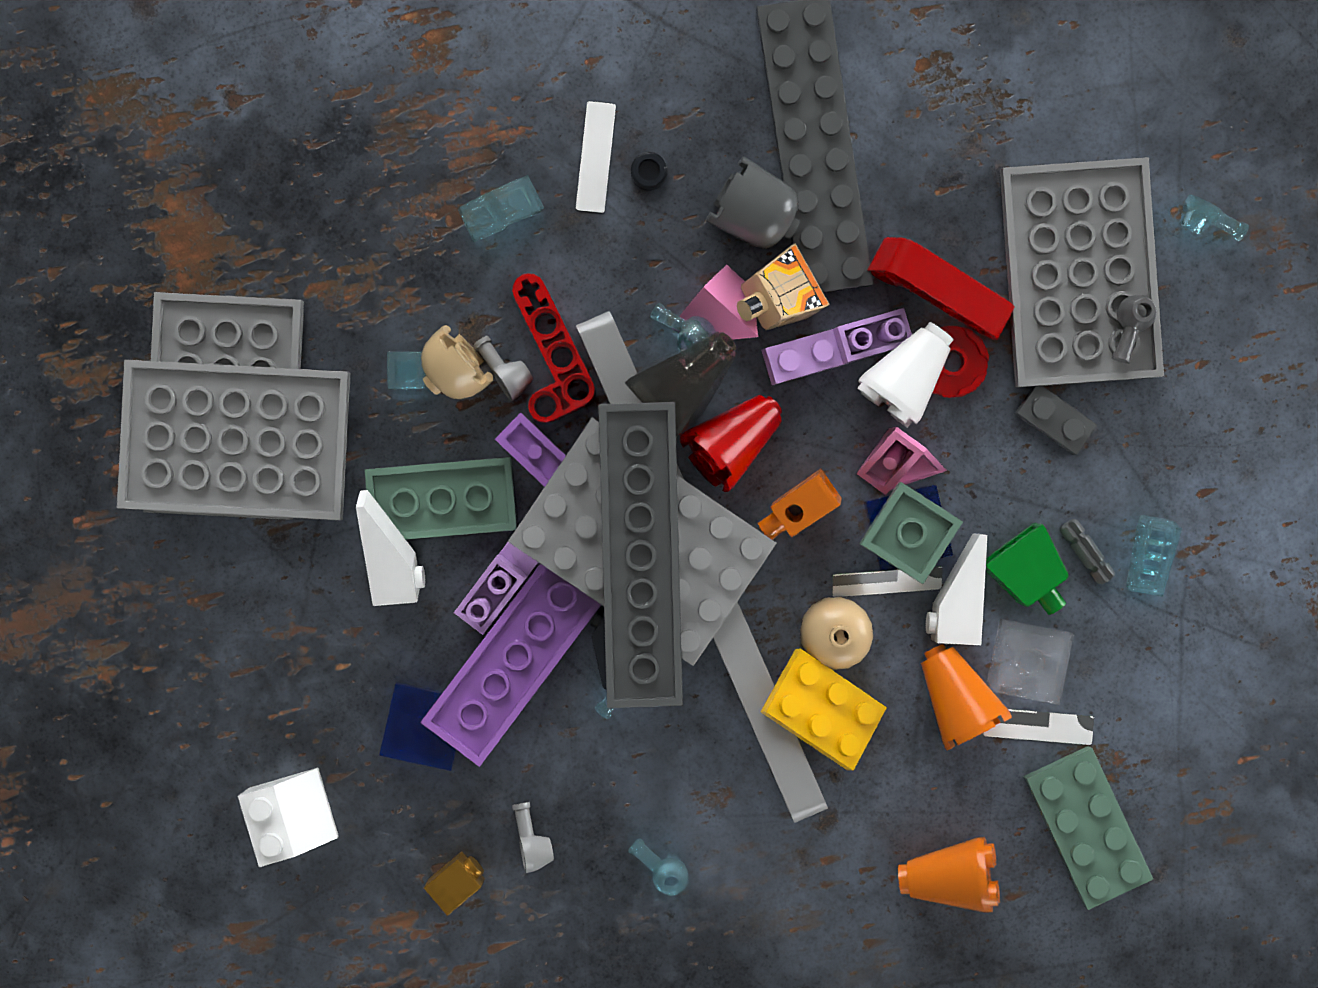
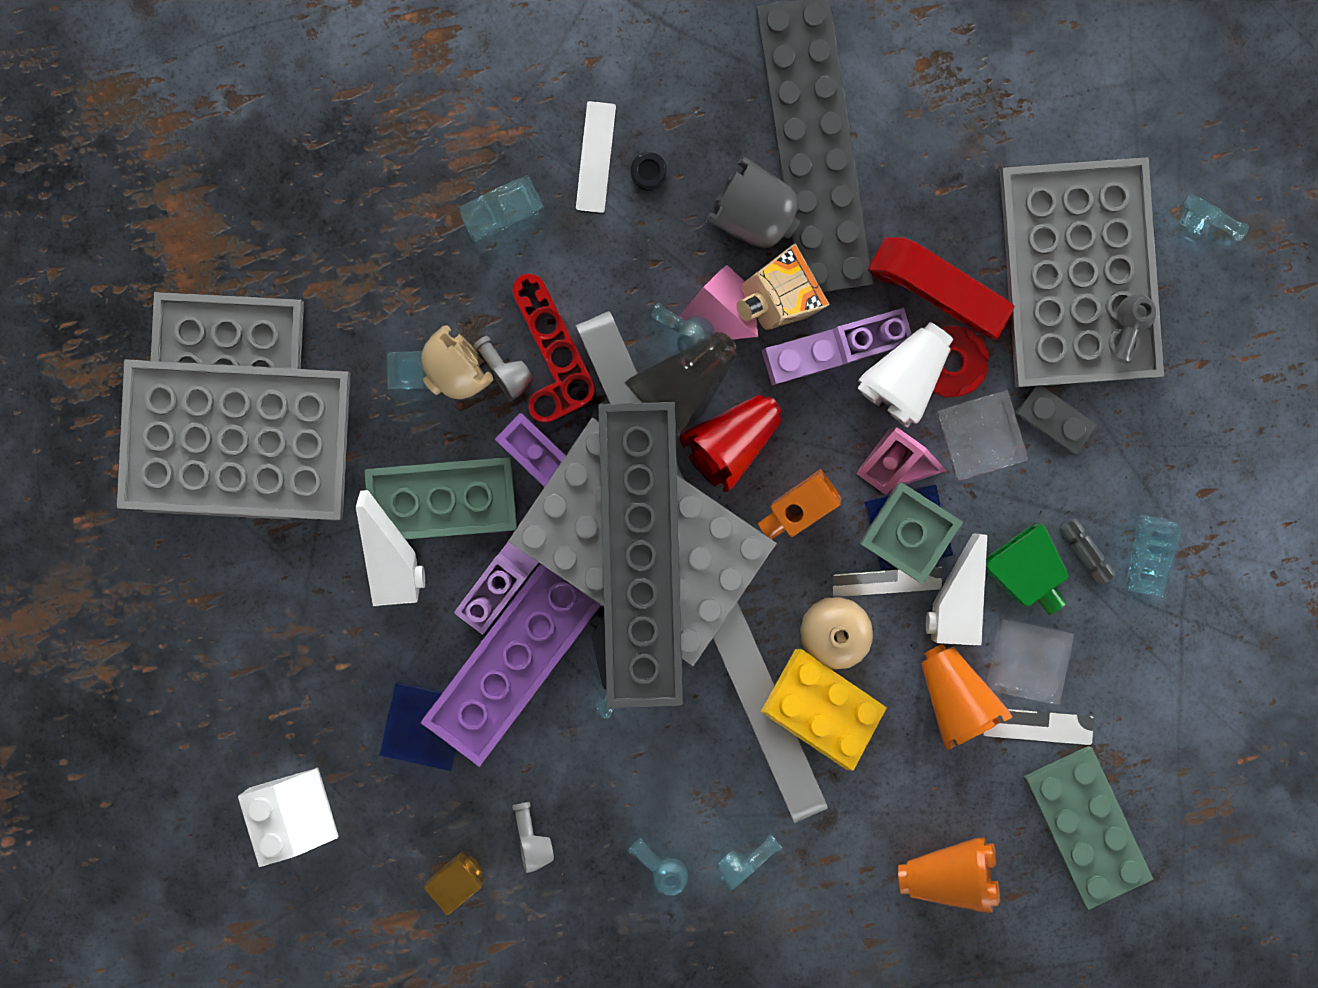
none -> clear light blue bar [716,835,782,892]
none -> clear plate [935,390,1028,481]

